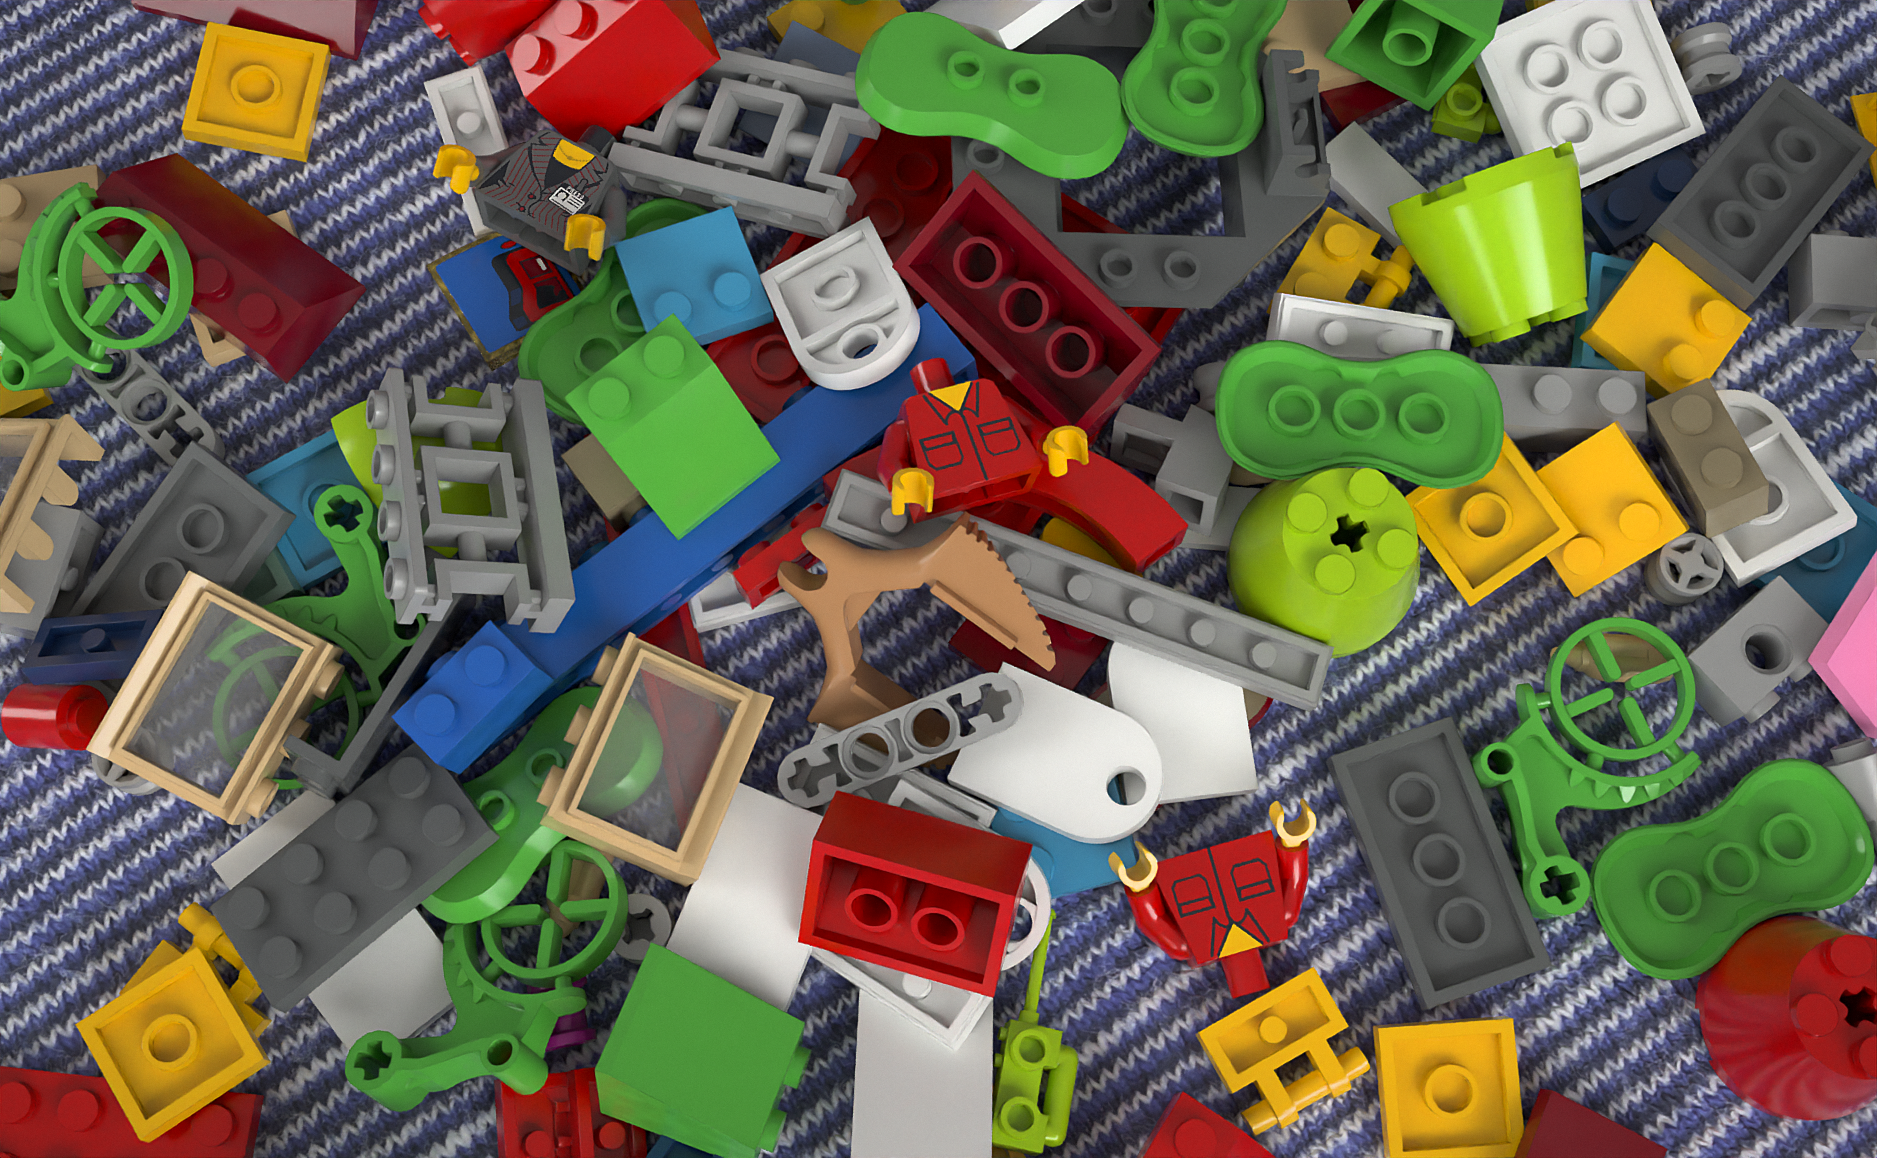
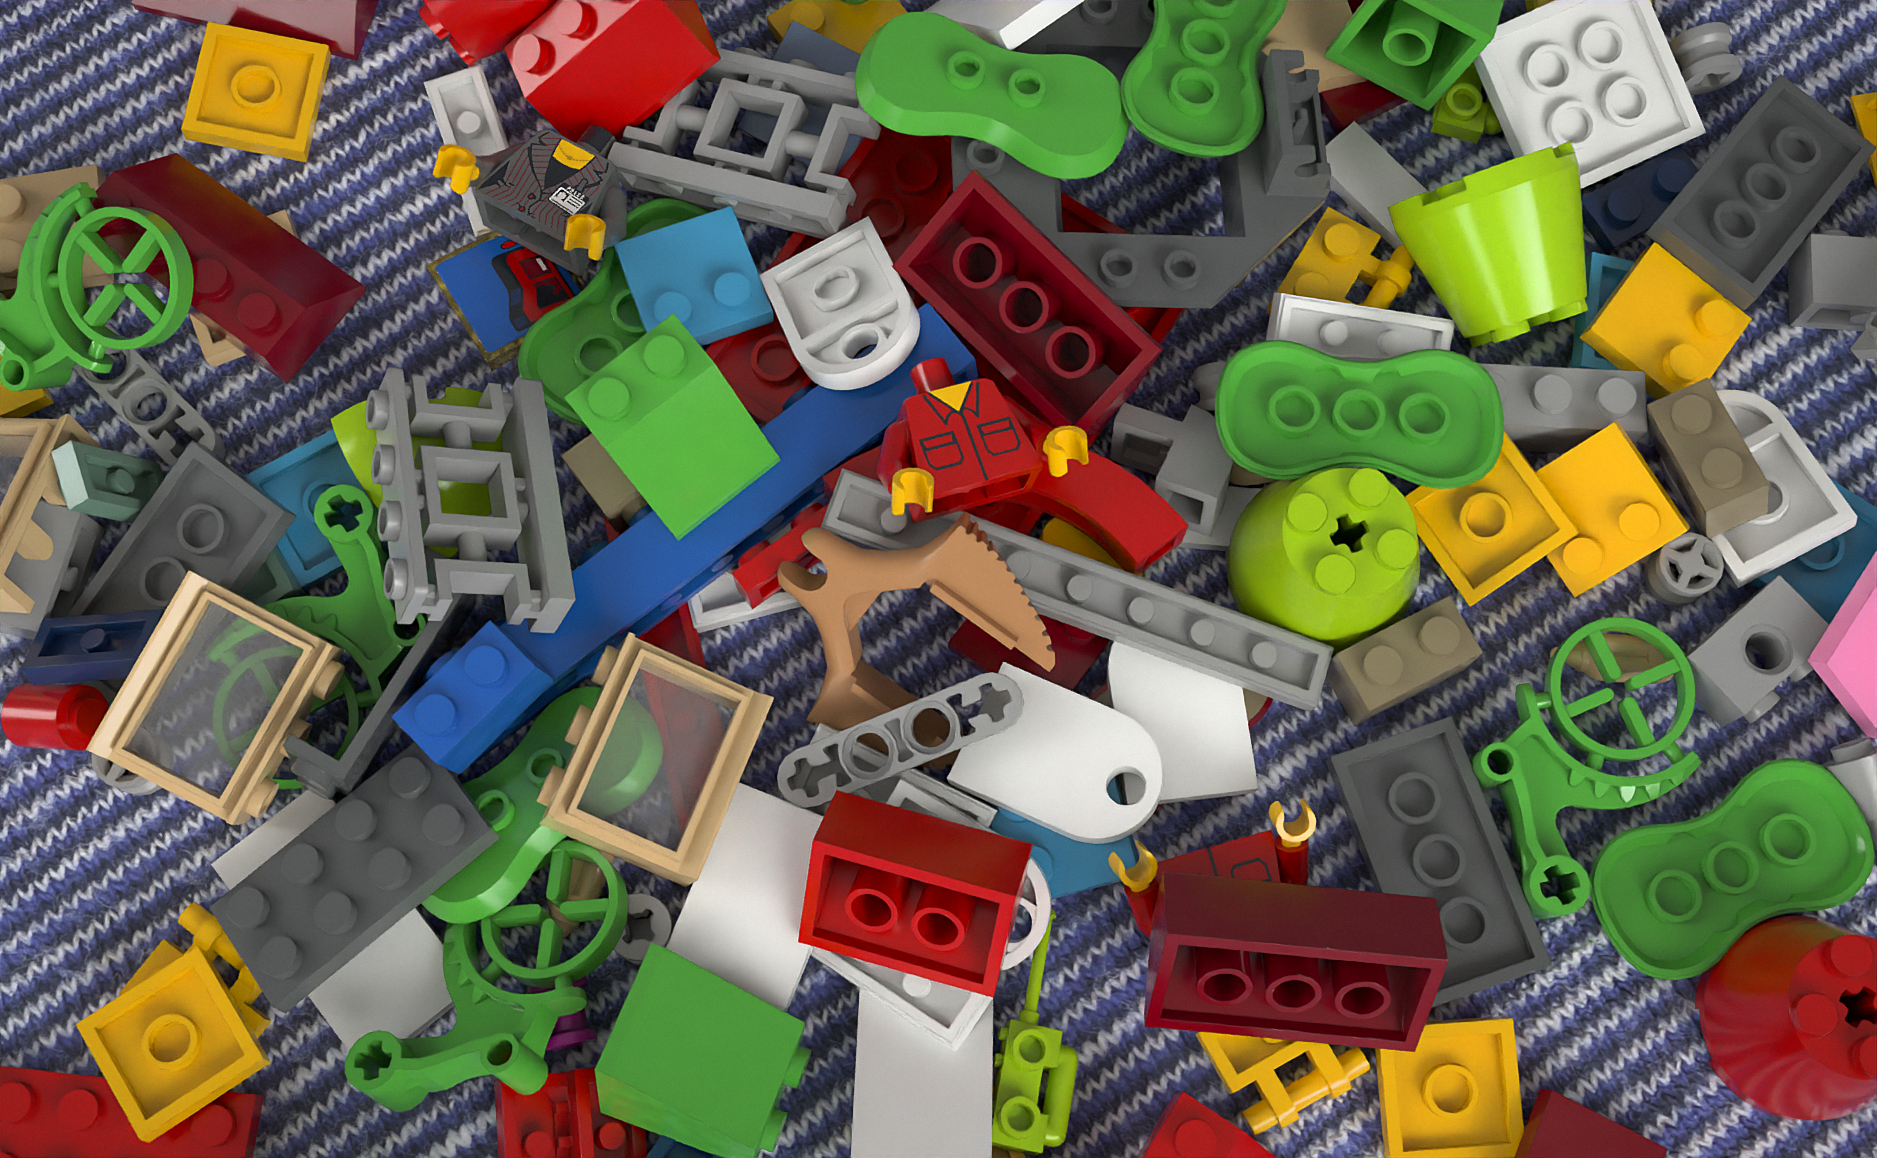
none -> sand green plate [51,440,164,524]
none -> dark red slope [1144,872,1449,1052]
none -> dark tan brick [1326,596,1483,727]

